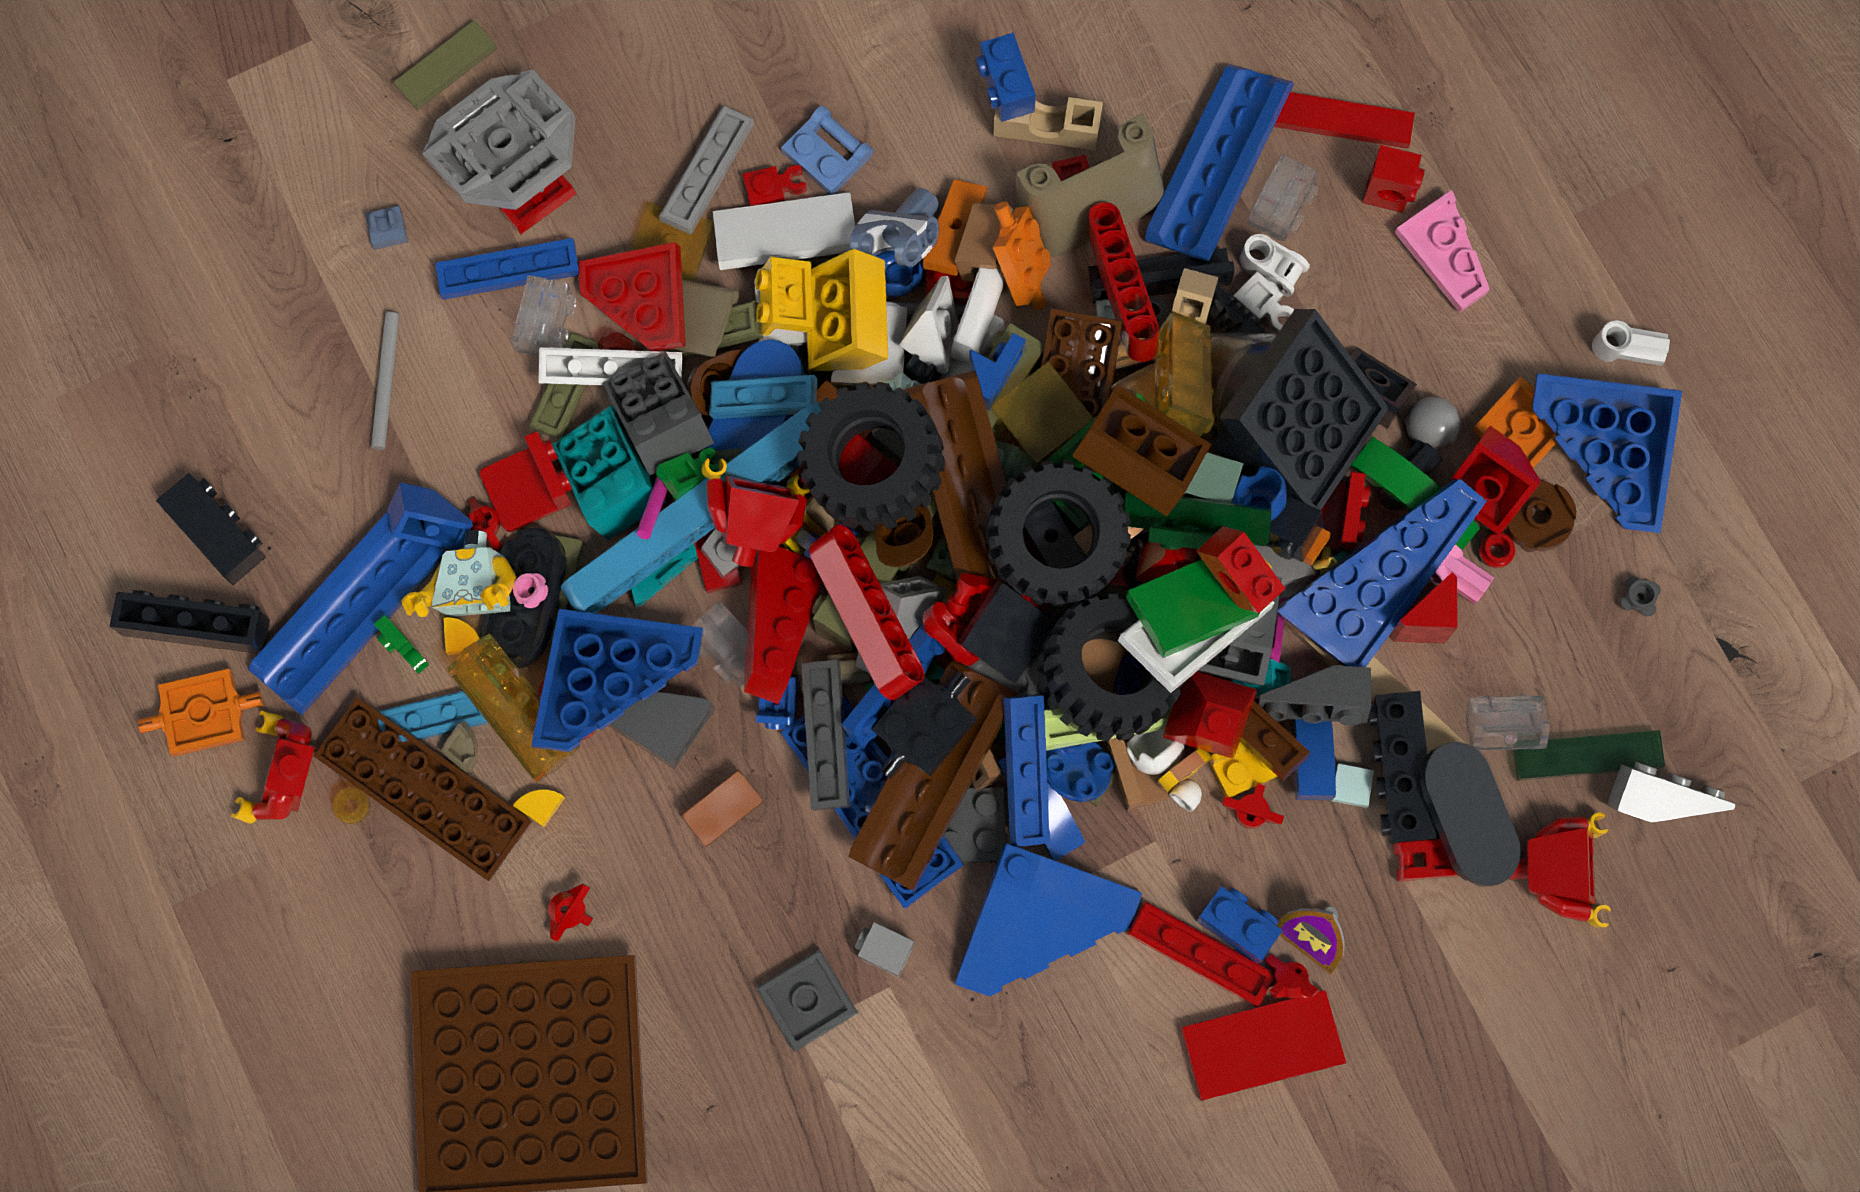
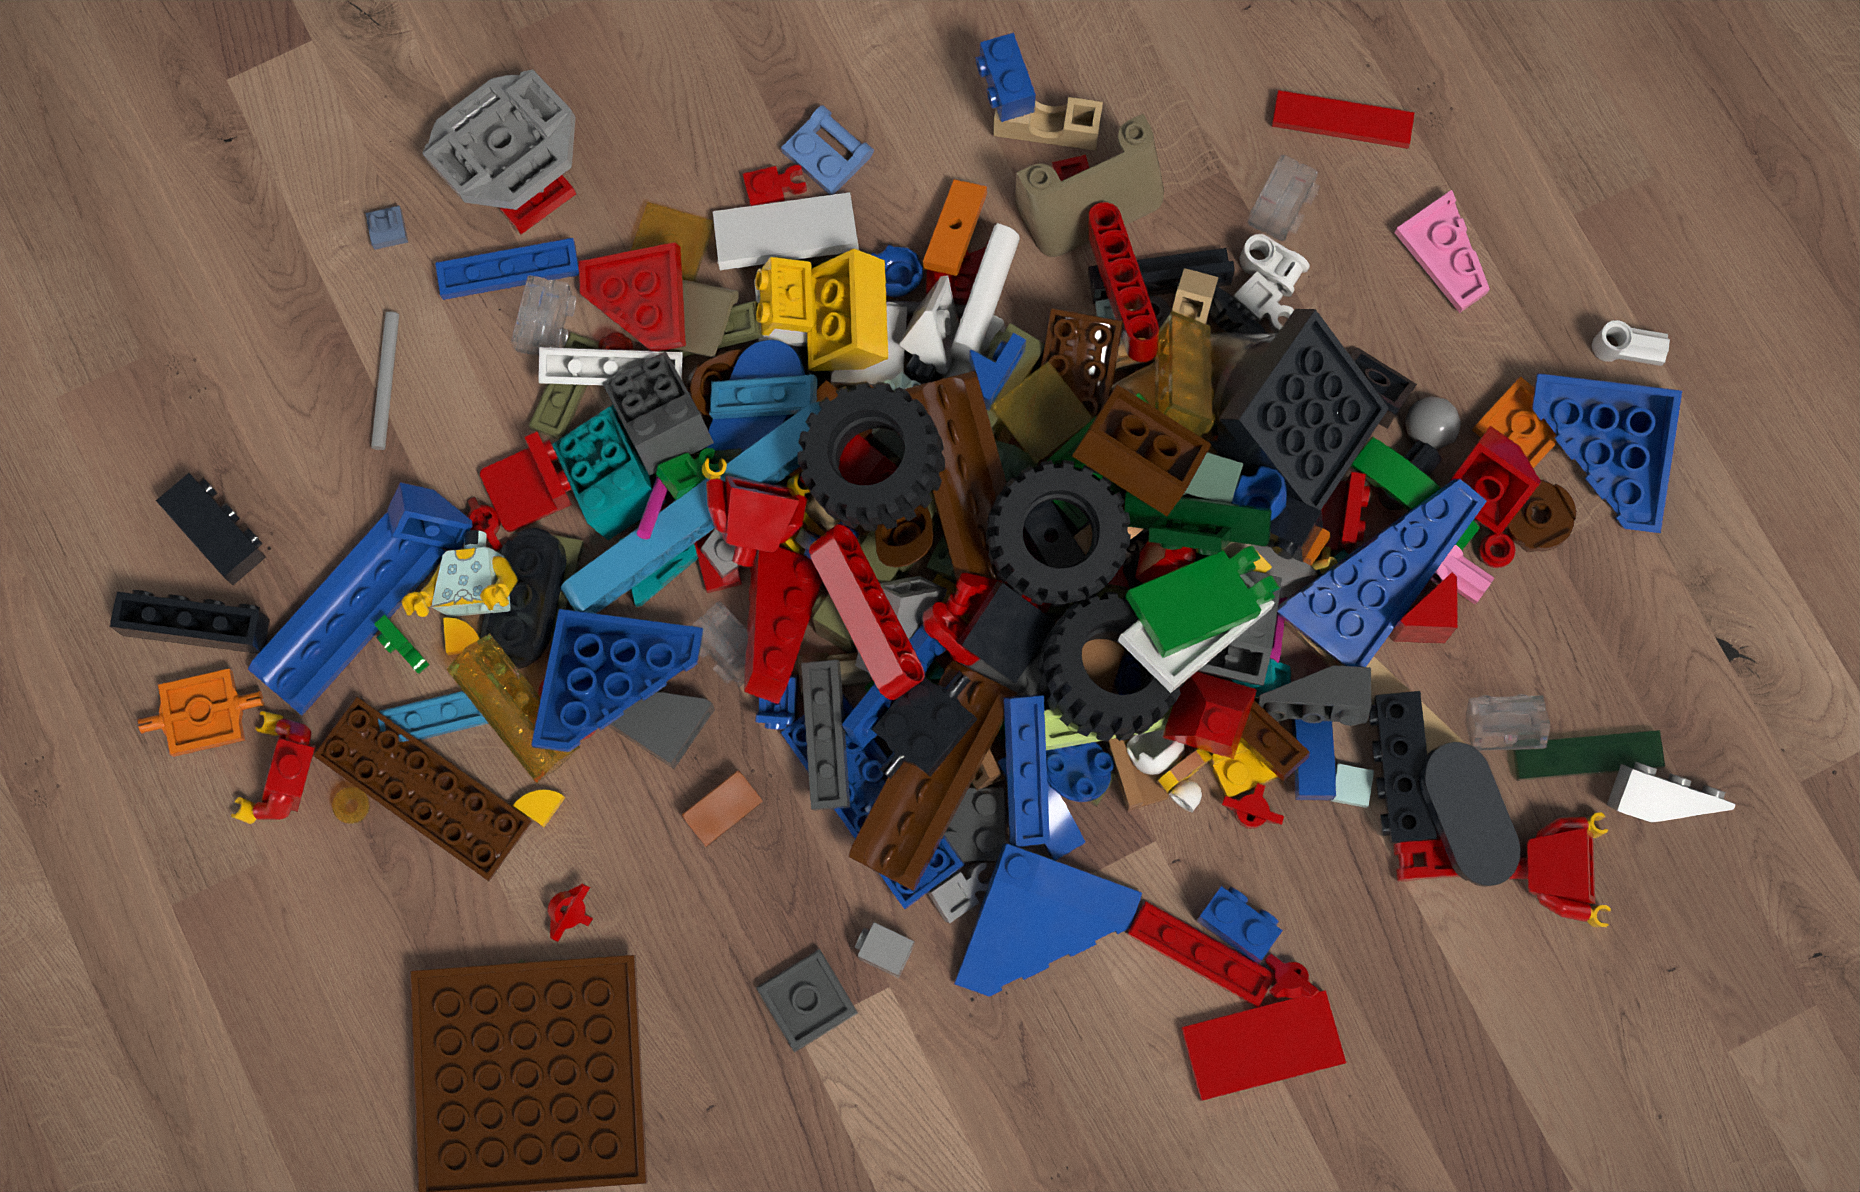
olive tile [394,20,497,111] -> none
dark tan tile [440,721,478,773] -> none
bright pink plate [513,573,548,608] -> none
light grey tile [659,105,754,235] -> none
sand blue connector [850,188,939,267] -> none
medium nougat panel [955,202,1014,282] -> none
orange plate [993,201,1051,310] -> none
blue plate [1145,64,1294,262] -> none
red brick [1196,526,1286,614] -> none
shield [1276,905,1345,975] -> none
red brick [1362,145,1425,213] -> none
dark grey plate [1620,577,1661,617] -> none
none -> light grey plate [928,862,991,923]

